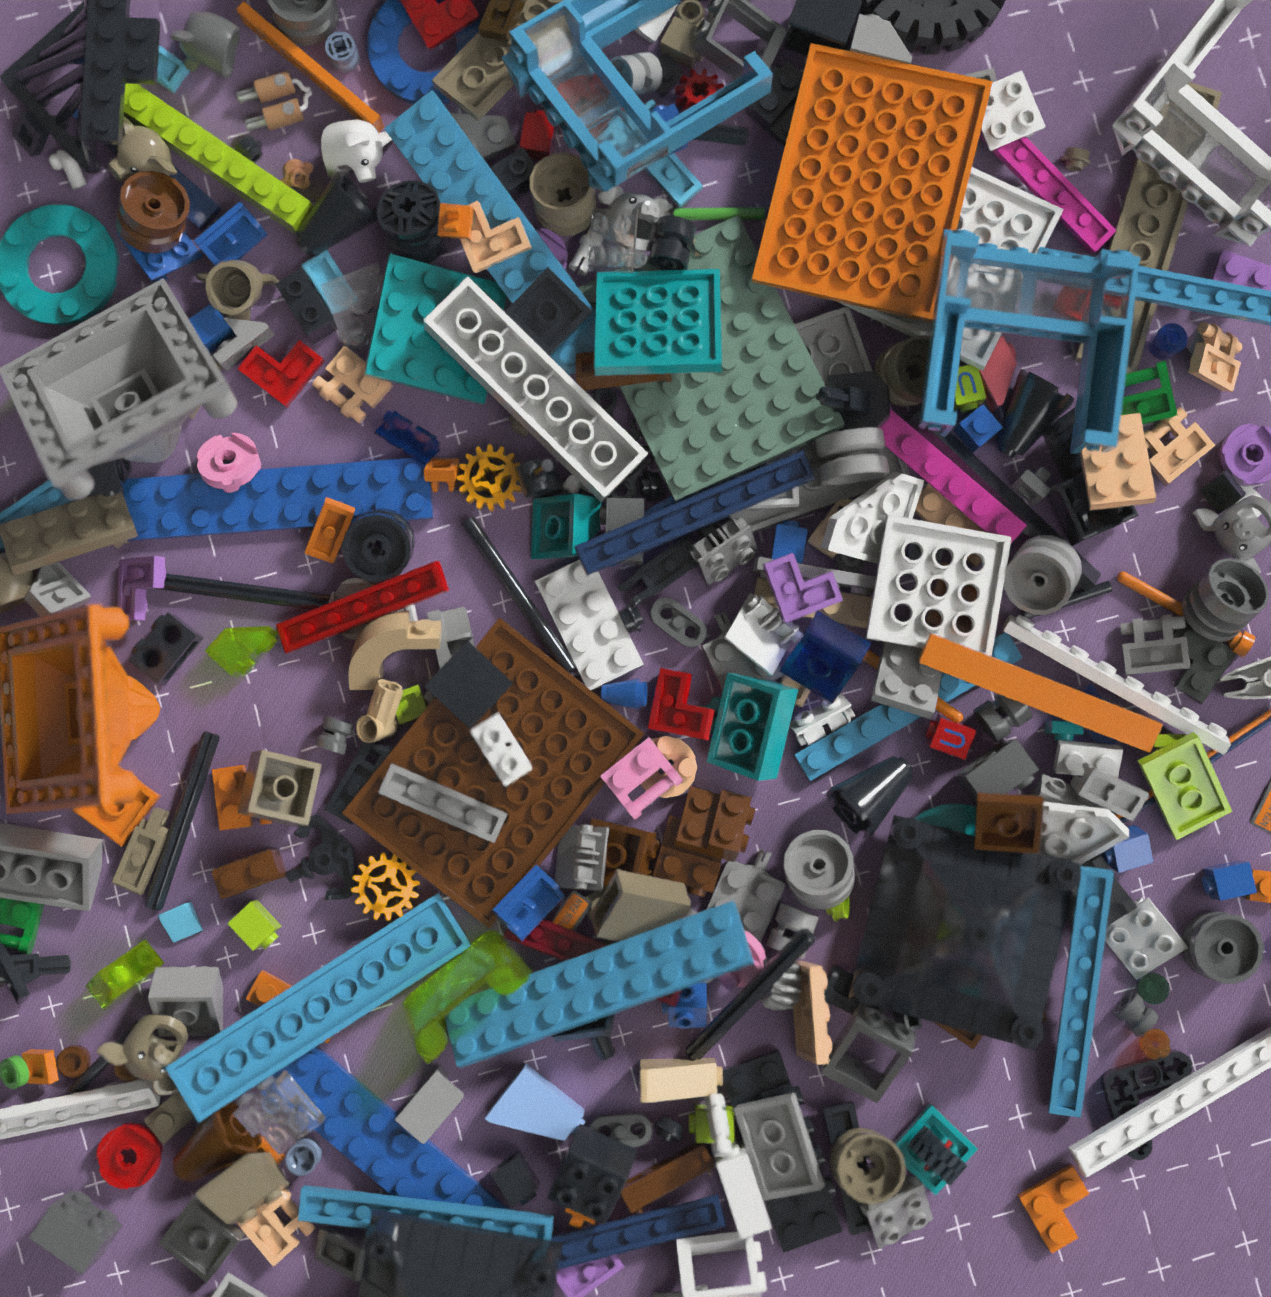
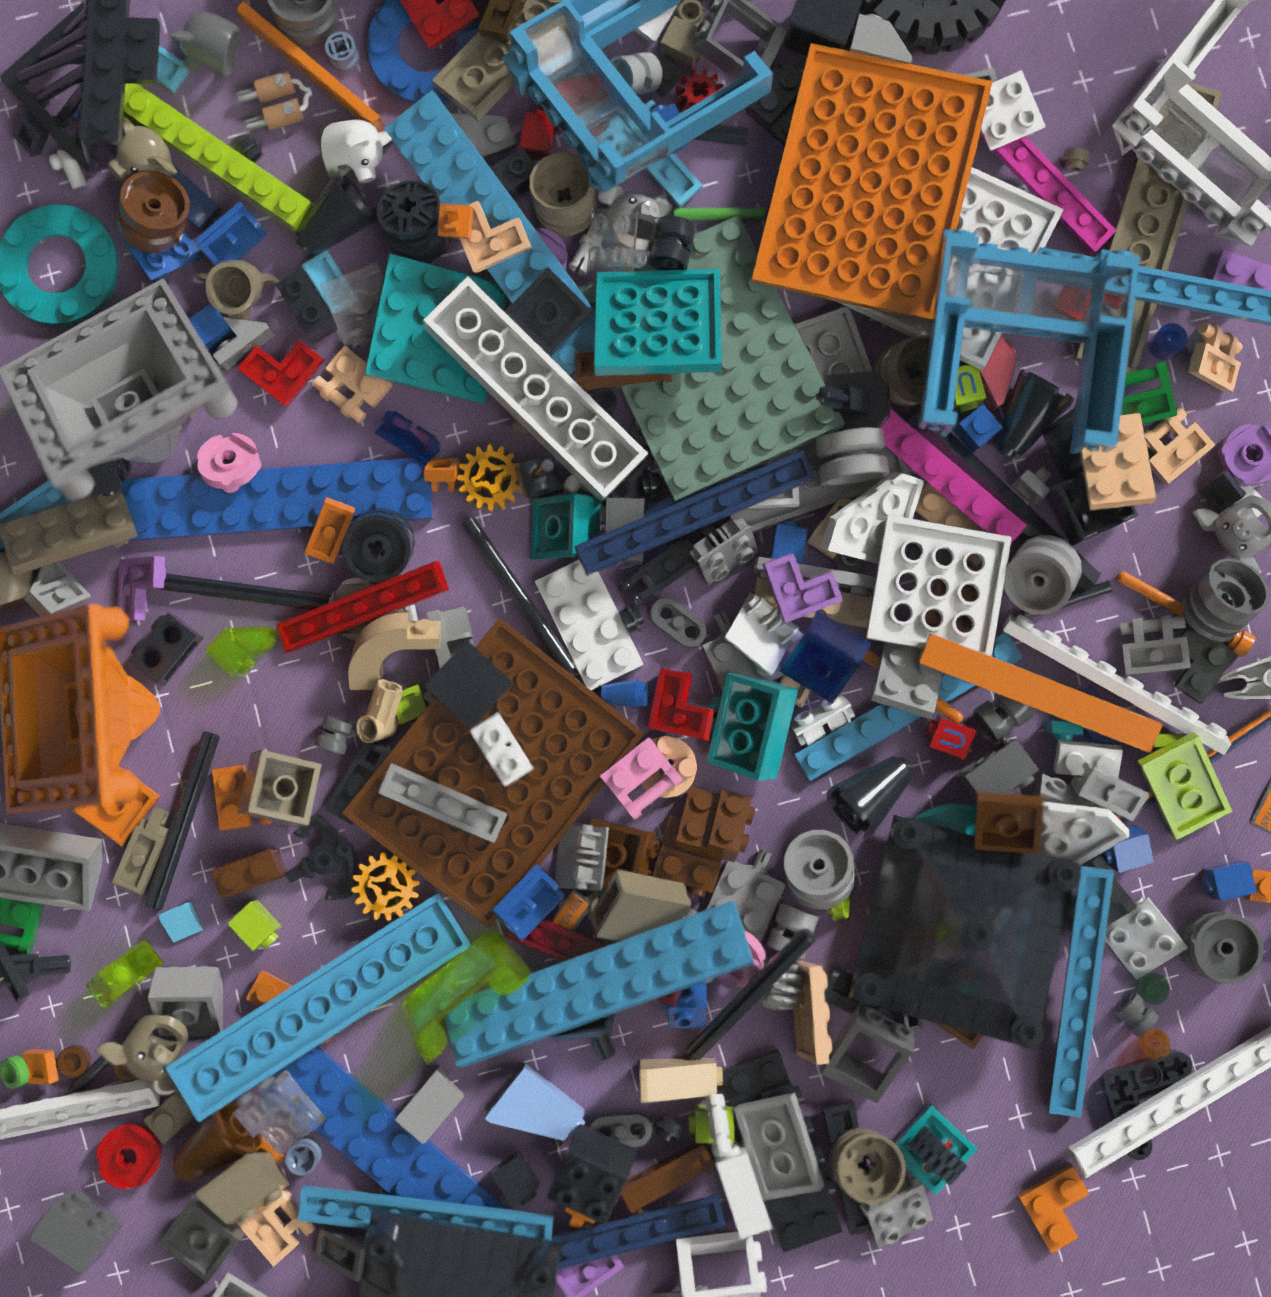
nougat plate [281,159,313,190] -> none

